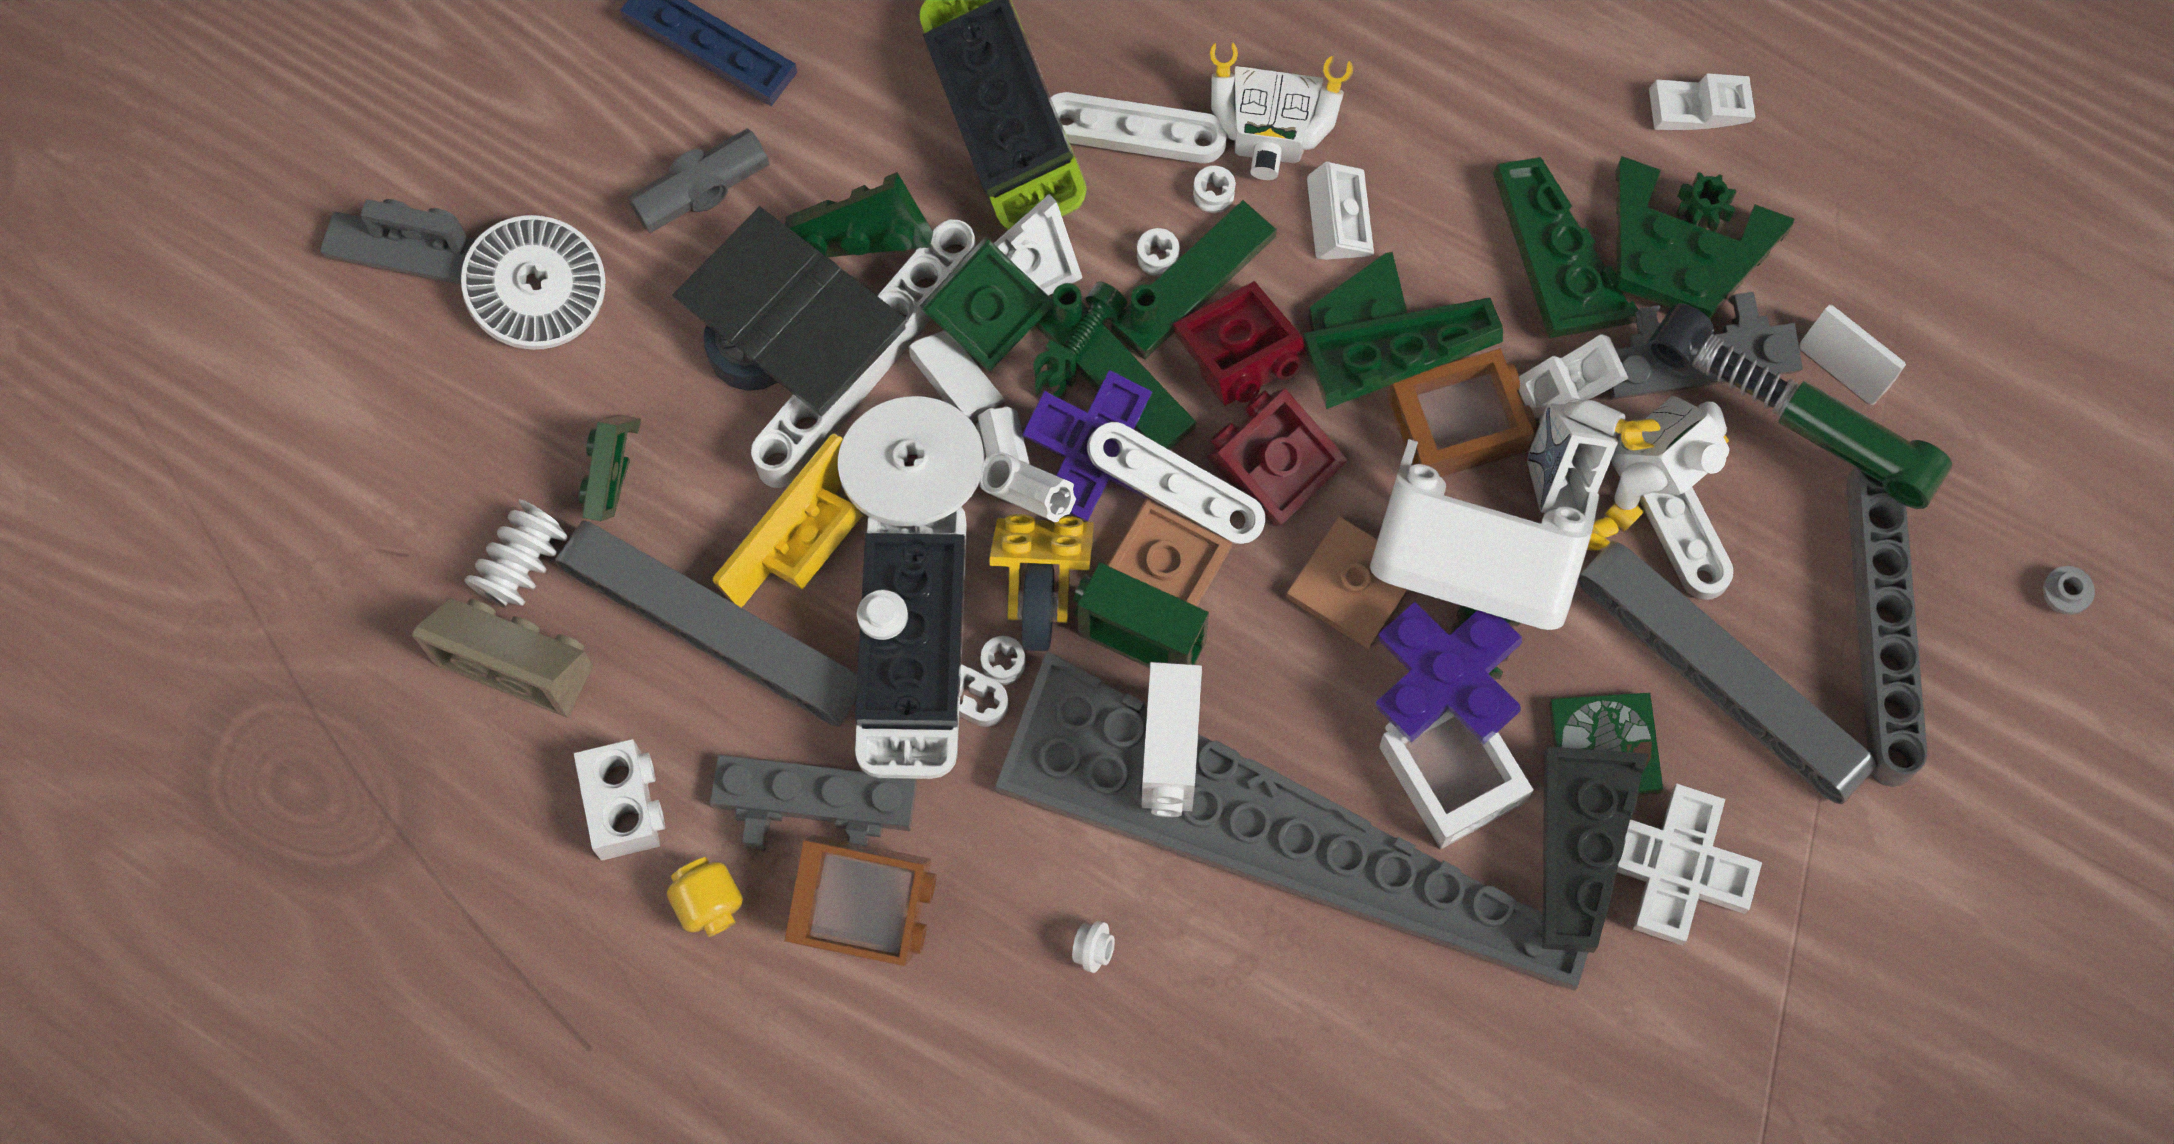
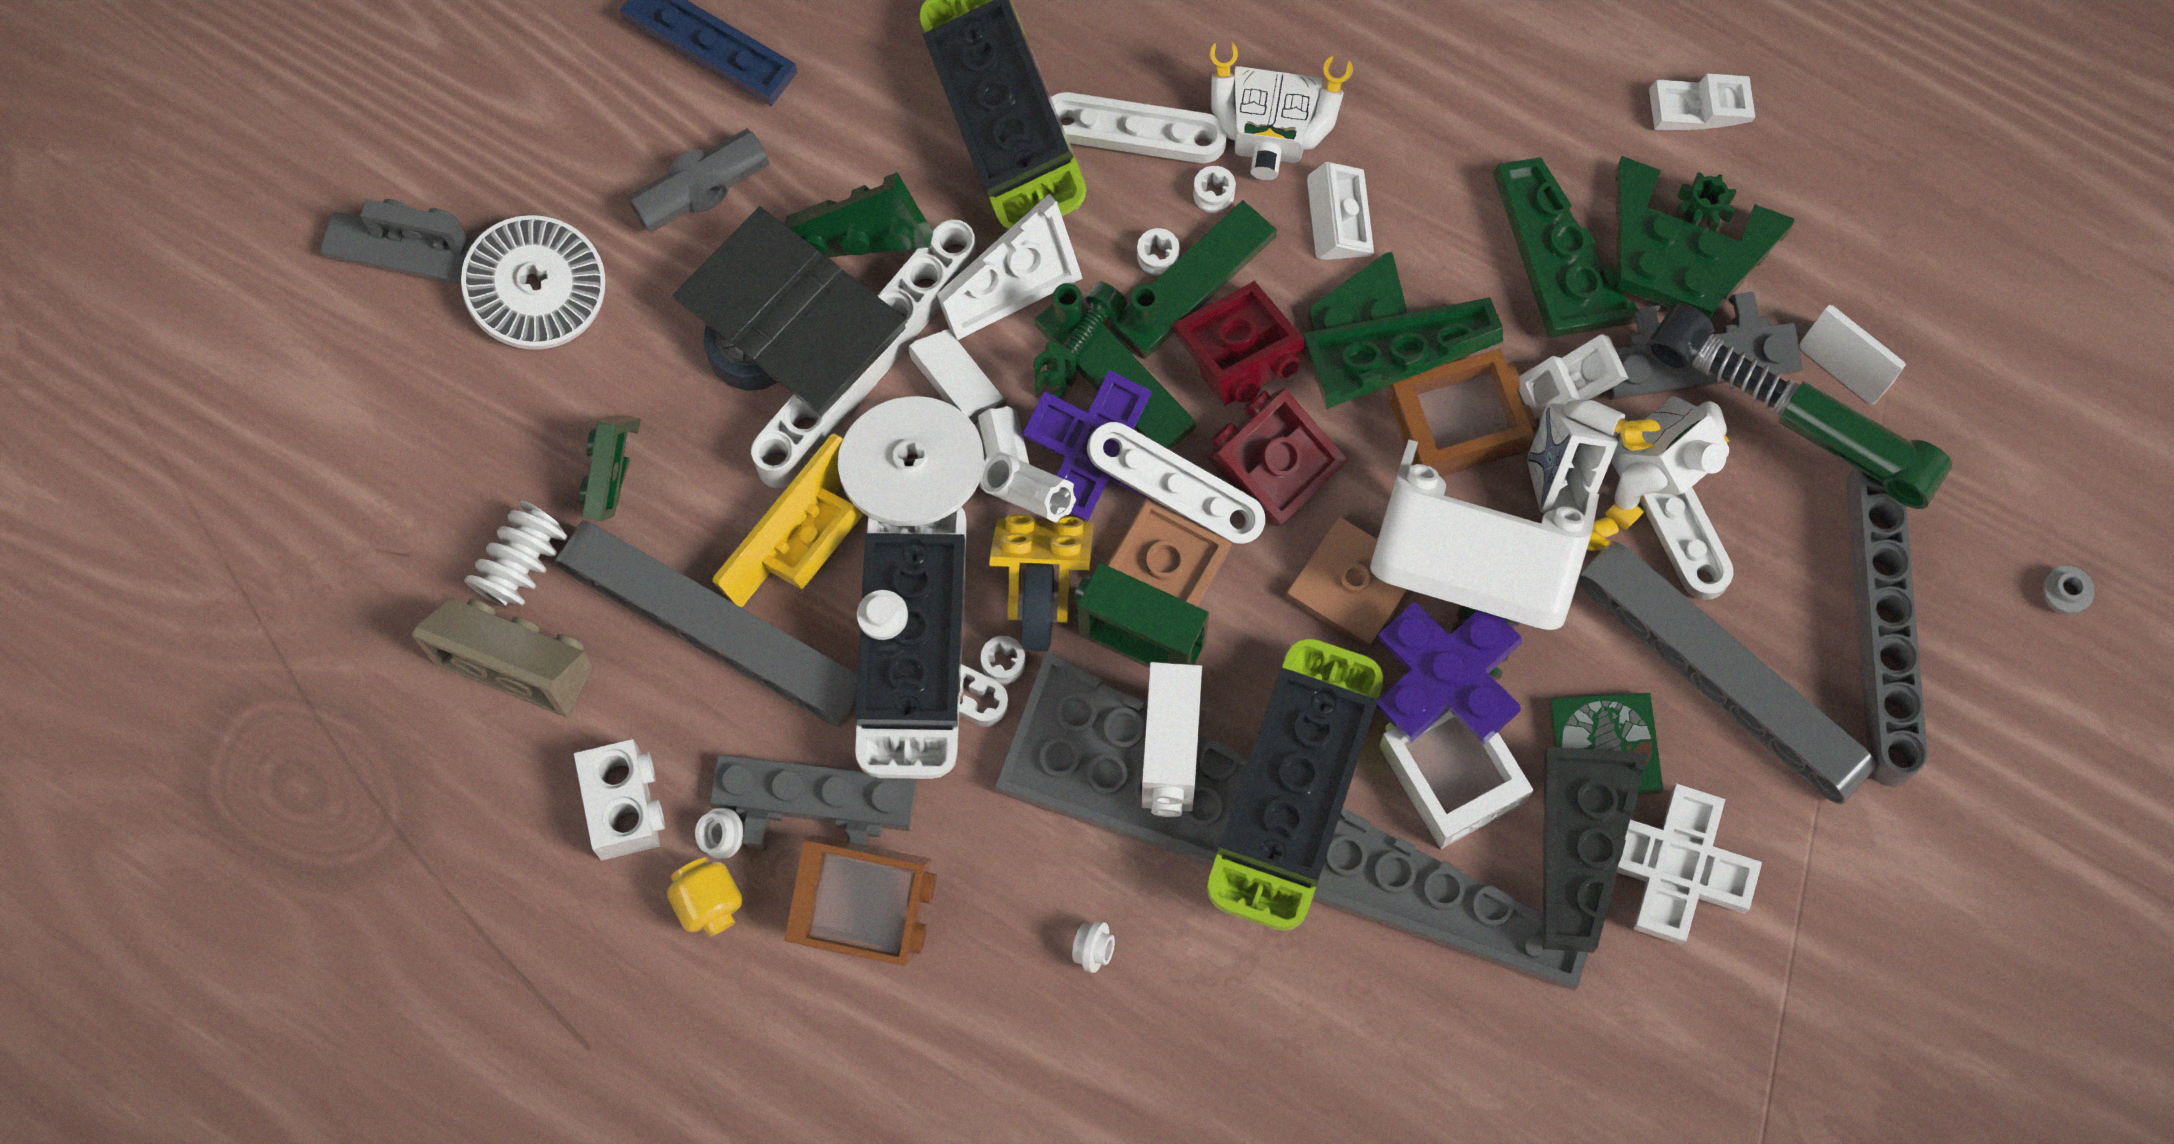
dark green tile [920,236,1053,372] -> none
none -> white plate [695,808,743,859]
none -> black piece [1207,639,1383,931]

